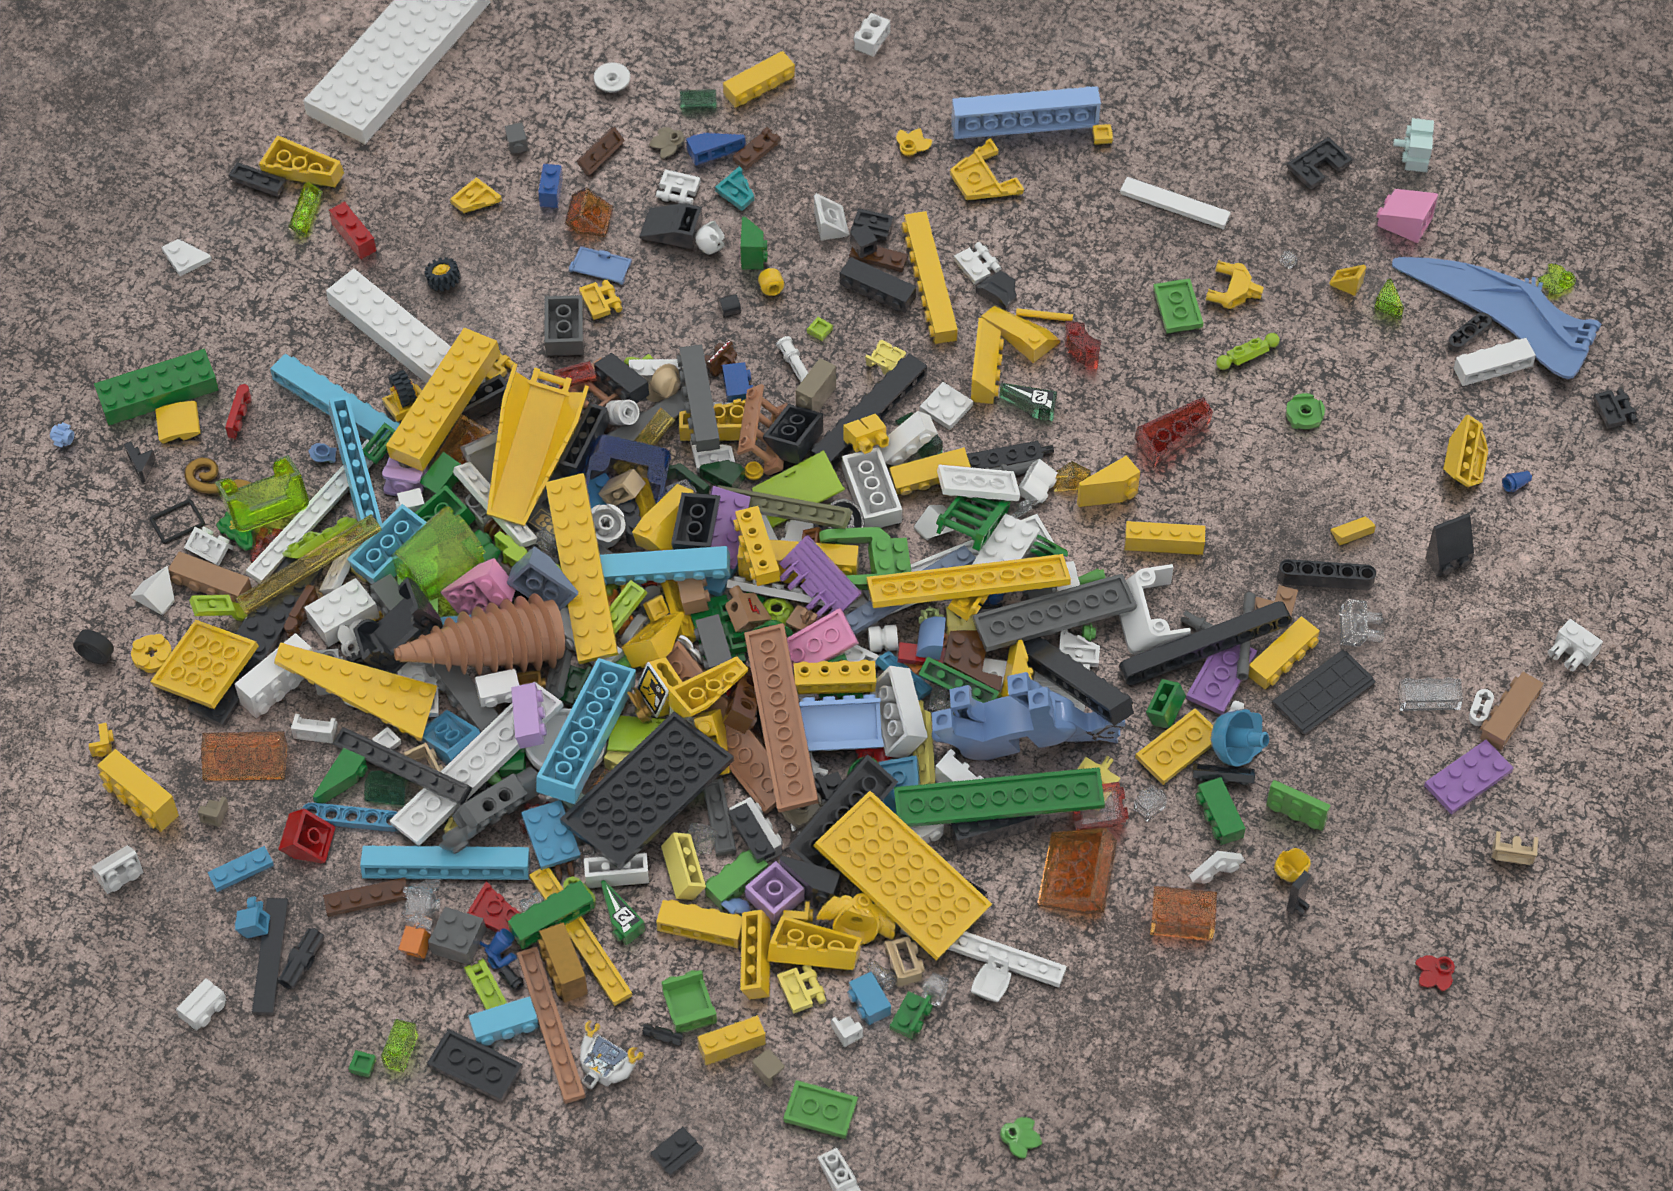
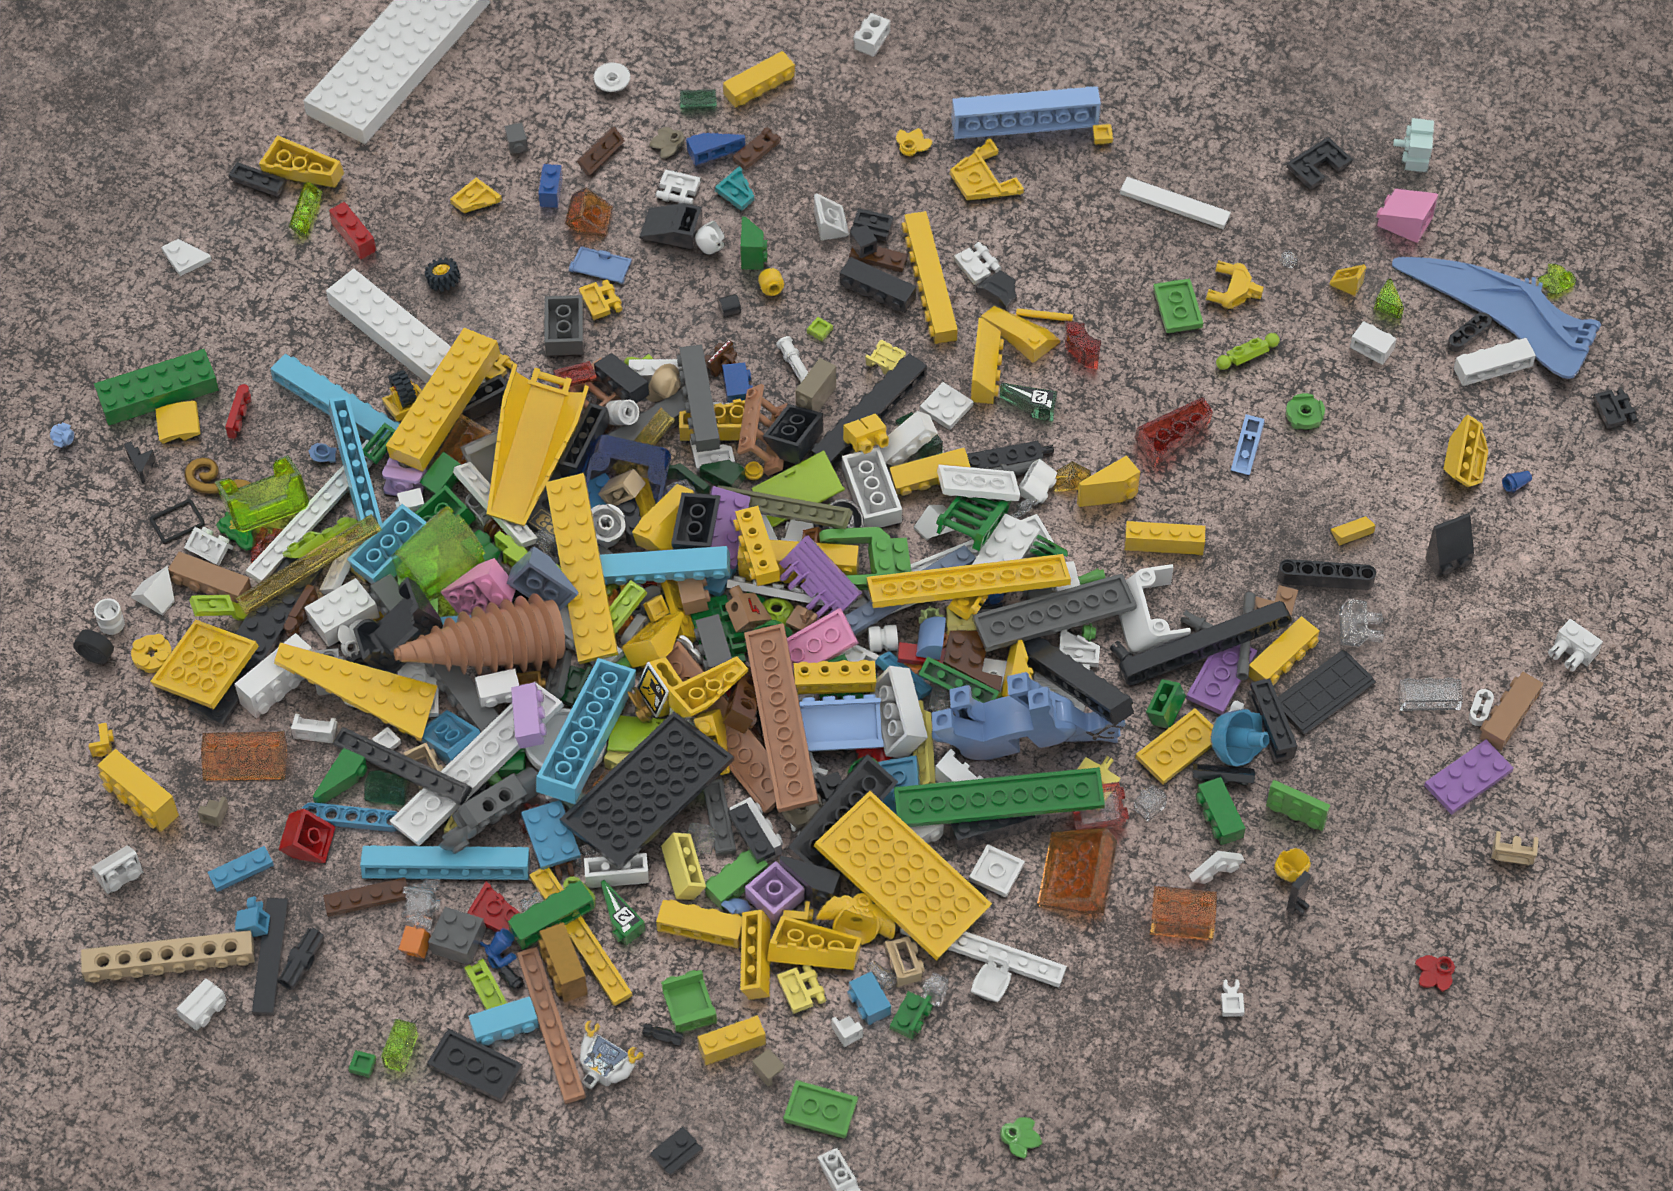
none -> tan brick [81,931,255,982]
none -> white wheel [94,598,125,635]
none -> white plate [969,844,1025,898]
none -> black pin [1110,641,1133,663]
none -> white plate [1221,980,1244,1016]
none -> light blue slope [1231,414,1265,475]
none -> black brick [1248,678,1298,763]
none -> white brick [1350,321,1396,365]

